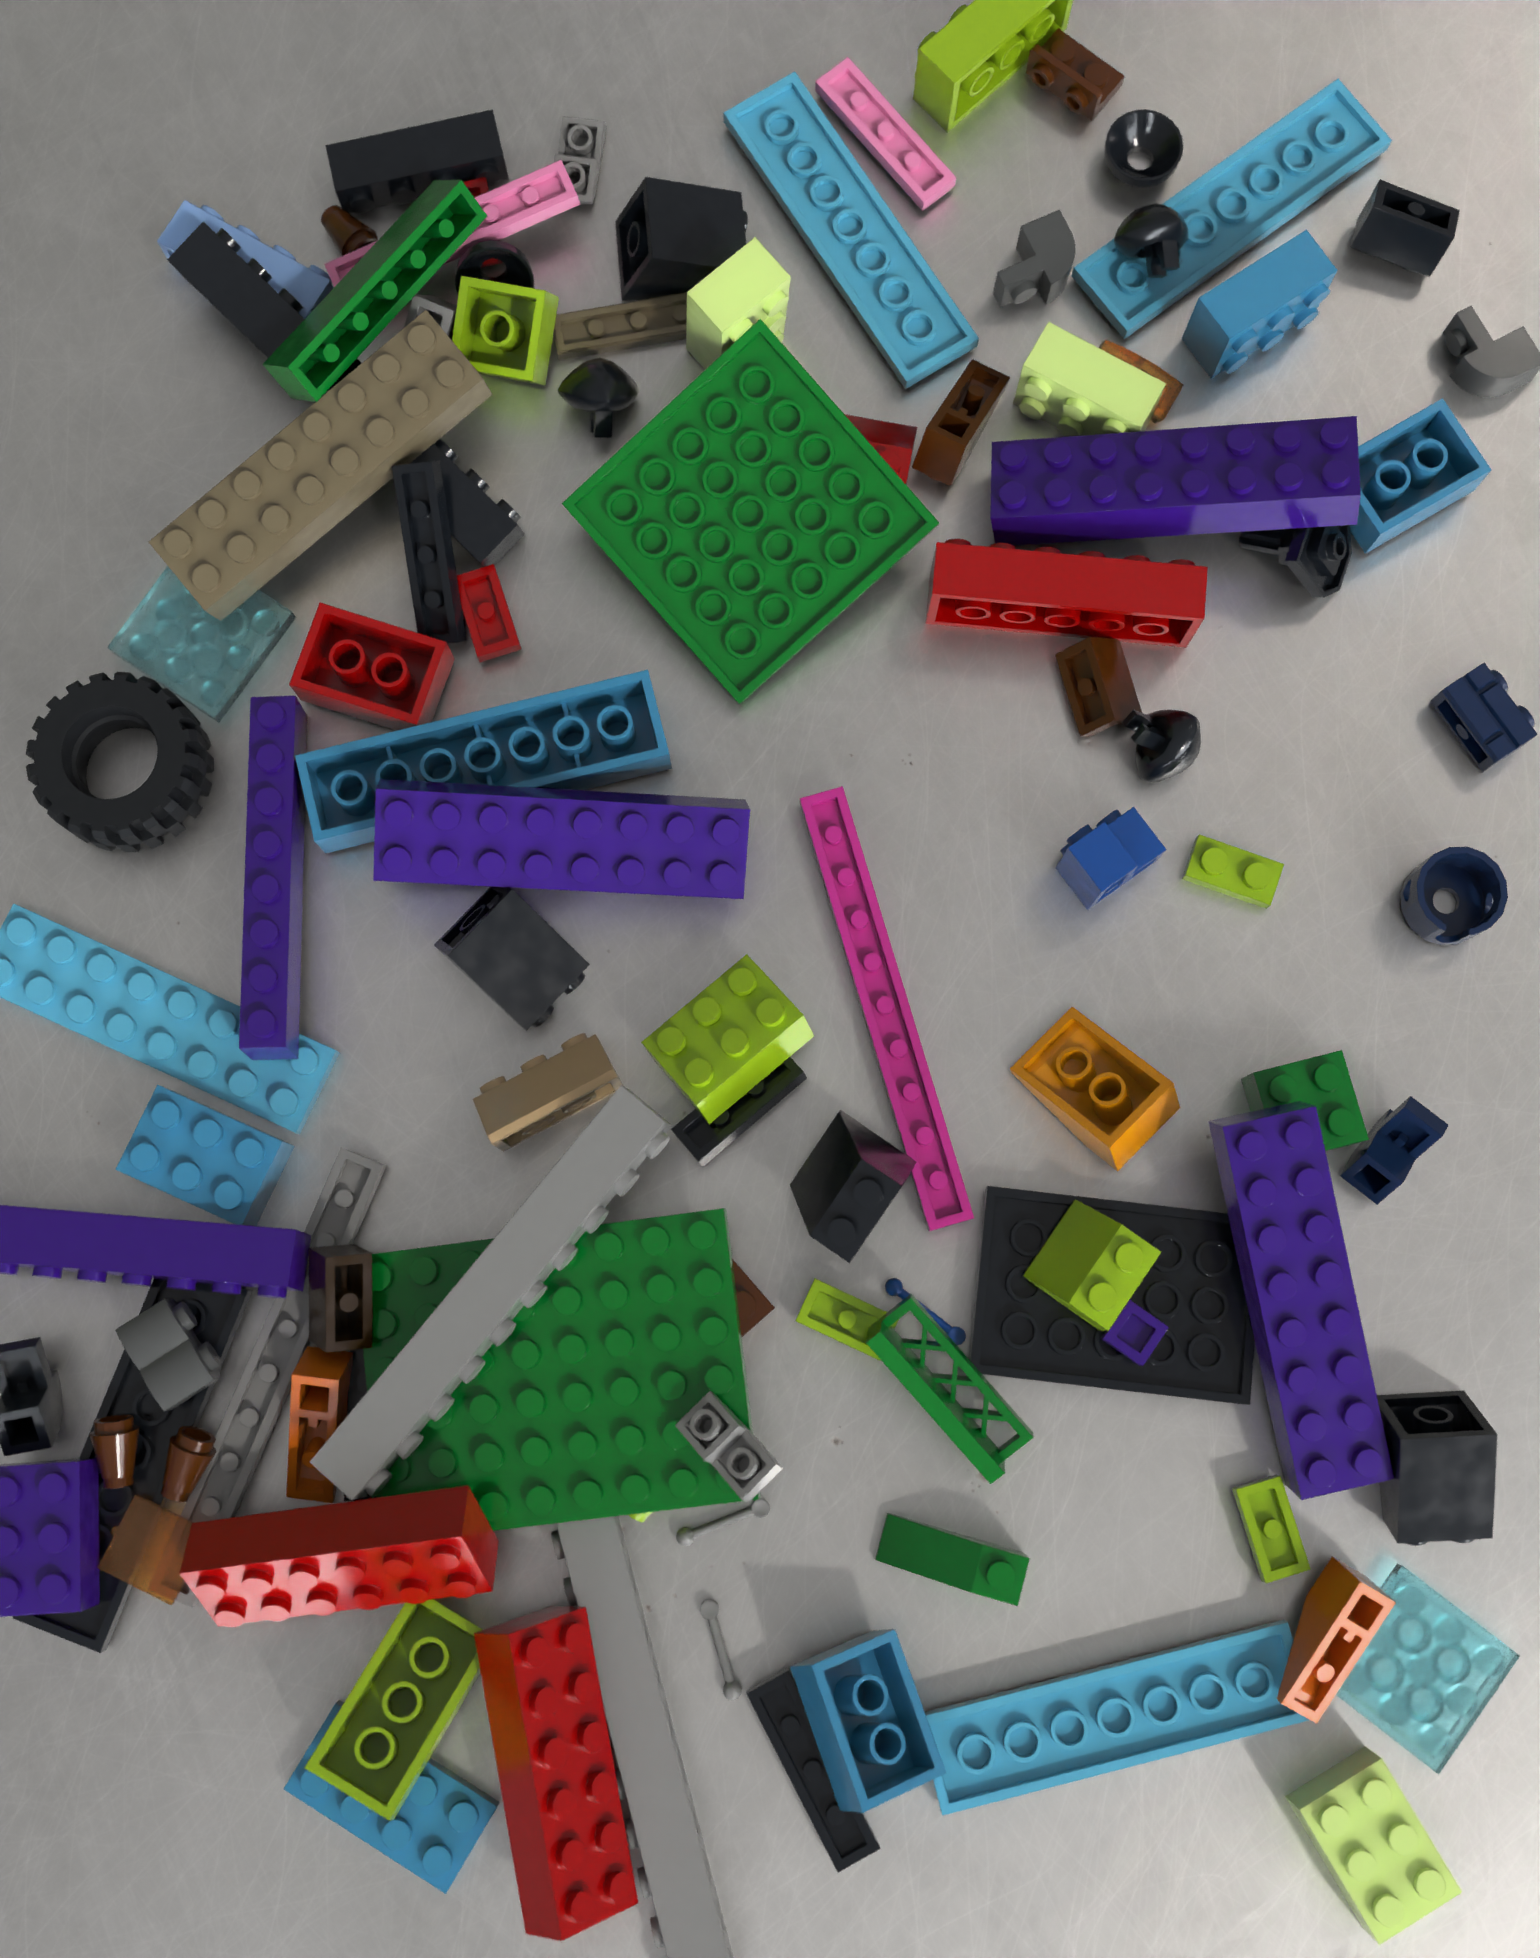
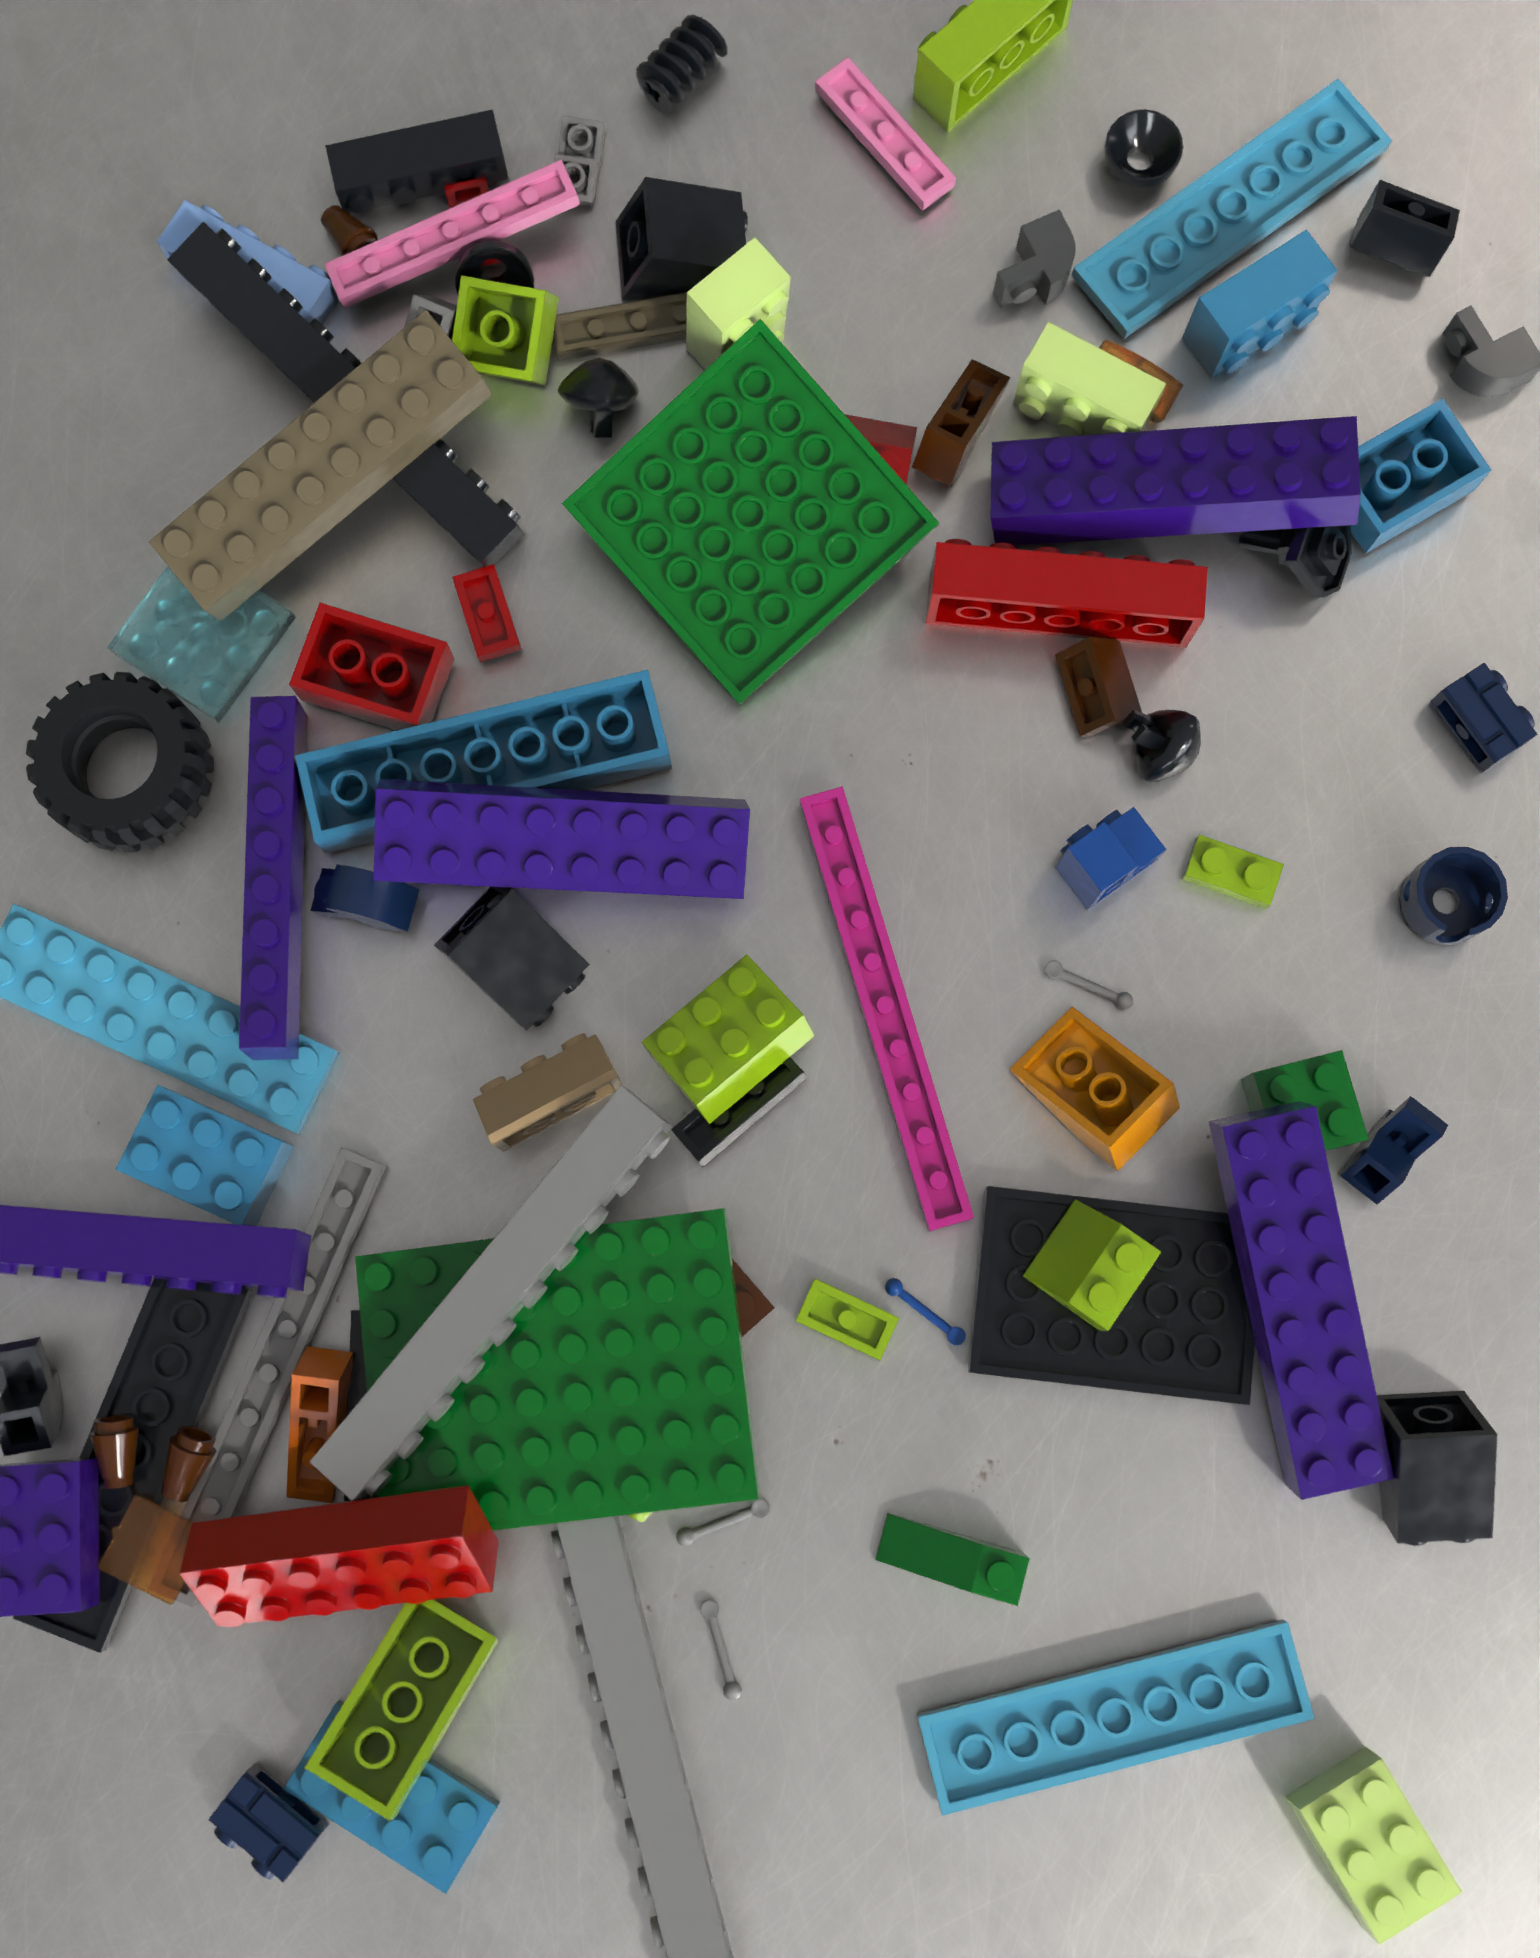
dark grey brick [115,1298,222,1411] -> none
green brick [262,180,487,402] -> none
dark brown brick [309,1244,372,1353] -> none
black plate [392,460,466,643] -> none
red brick [474,1606,638,1941] -> none
light grey slope [675,1391,783,1503] -> none
medium azure plate [723,72,979,389] -> none
black plate [746,1667,881,1872] -> none
black slope [790,1110,916,1263] -> none
dark azure brick [790,1629,946,1813] -> none
green fence [866,1294,1034,1484] -> none
reddish brown bracket [1026,28,1125,121] -> none
dark purple plate [1100,1300,1169,1366] -> none
black piece [1114,203,1189,278] -> none
lime plate [1232,1475,1311,1583] -> none
orange slope [1277,1556,1396,1724] -> none
clear light blue plate [1336,1564,1520,1774] -> none
none -> dark blue brick [208,1763,329,1883]
none -> dark blue brick [310,864,419,932]
none -> black piece [636,15,728,114]
none -> light grey hinge [1044,960,1133,1009]

